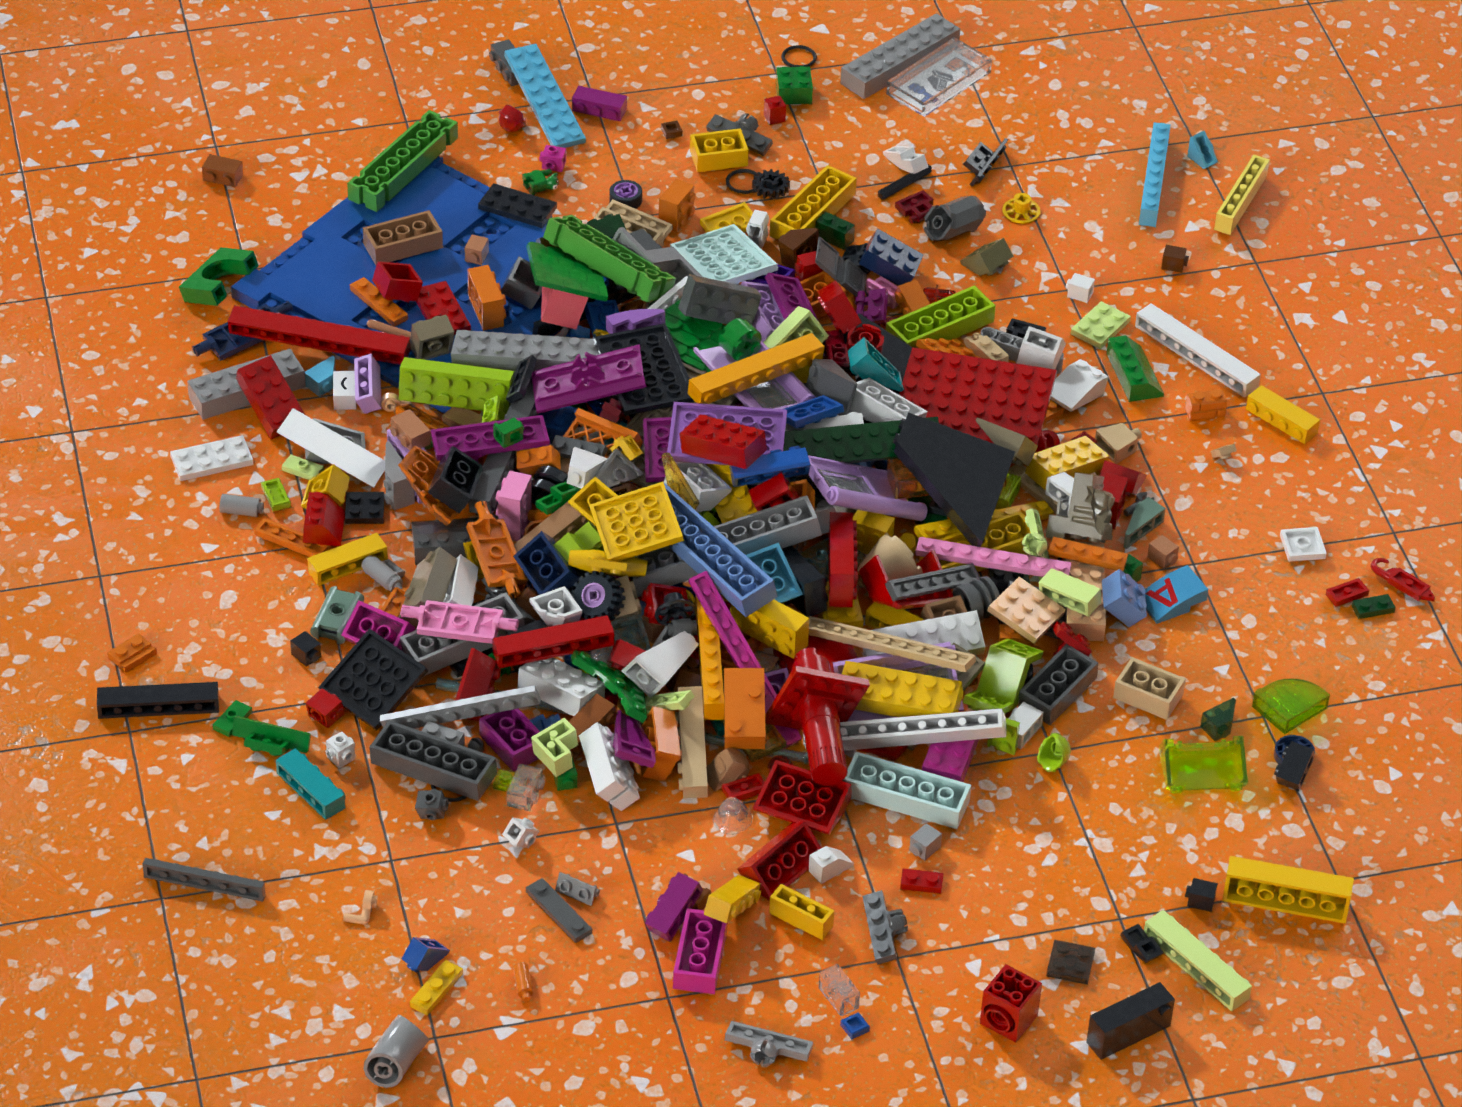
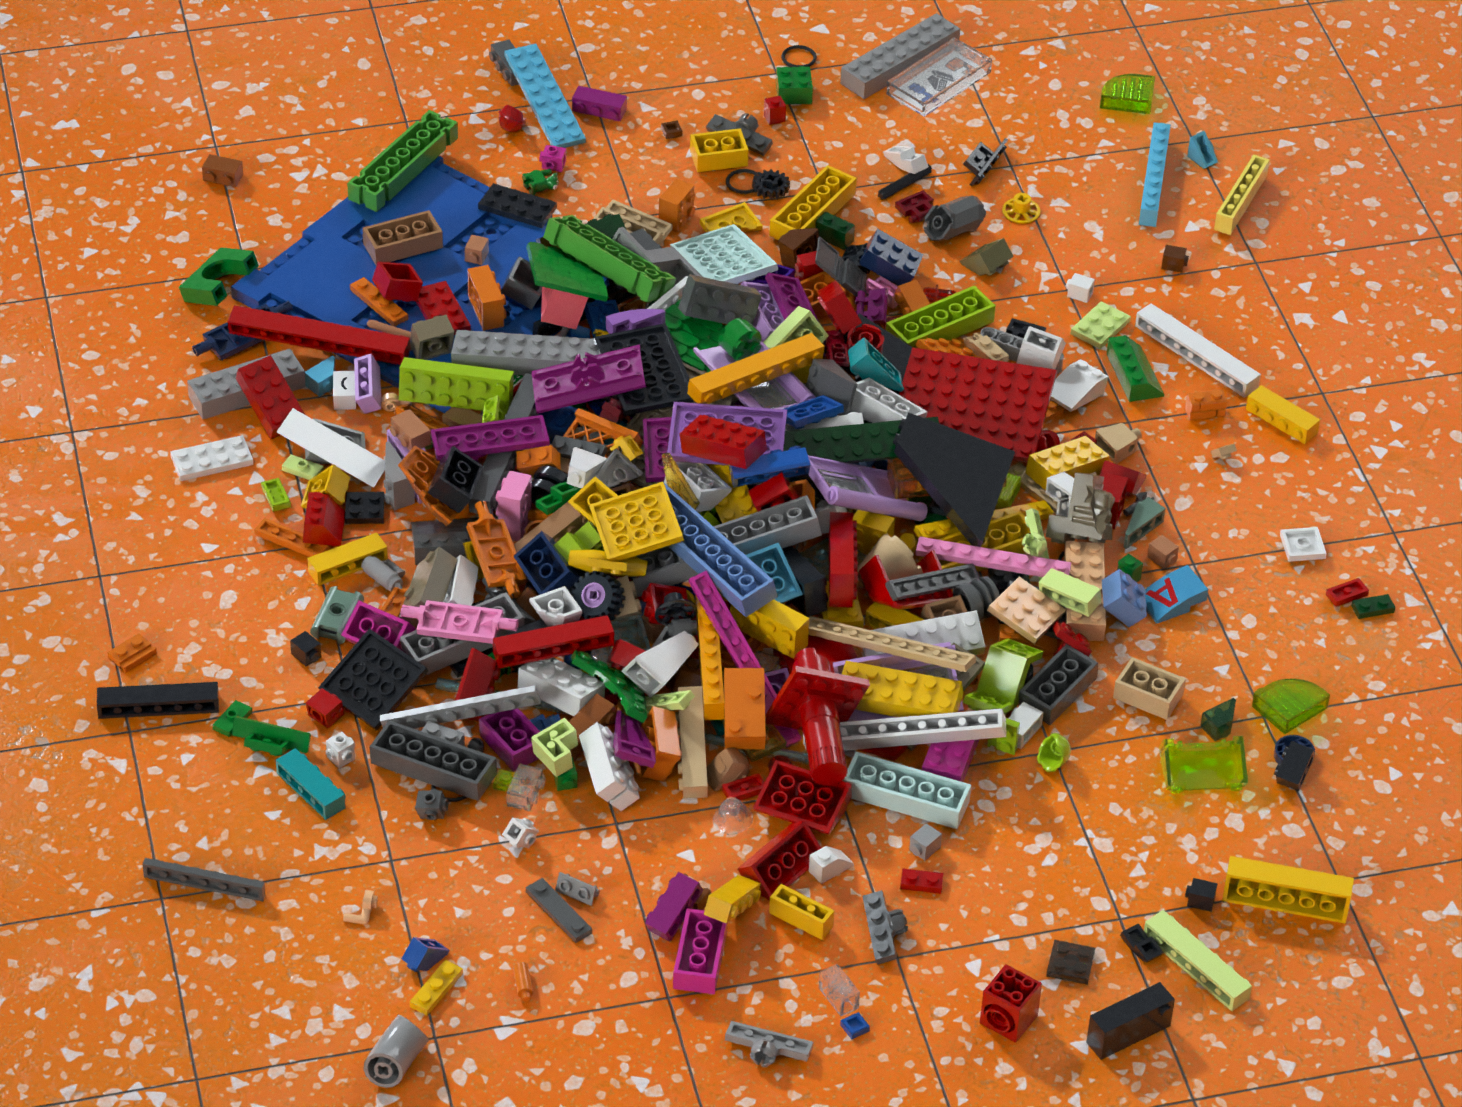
light grey brick [219,494,264,517] -> none
green brick [493,417,524,448] -> none
black plate [506,355,537,403] -> none
wheel [609,180,642,209] -> none
white brick [746,210,769,249] -> none
dark tan slope [976,417,1038,466] -> none
orange plate [1048,537,1128,571] -> none
red plate [1370,558,1435,602] -> none
none -> clear neon green brick [1100,74,1155,114]

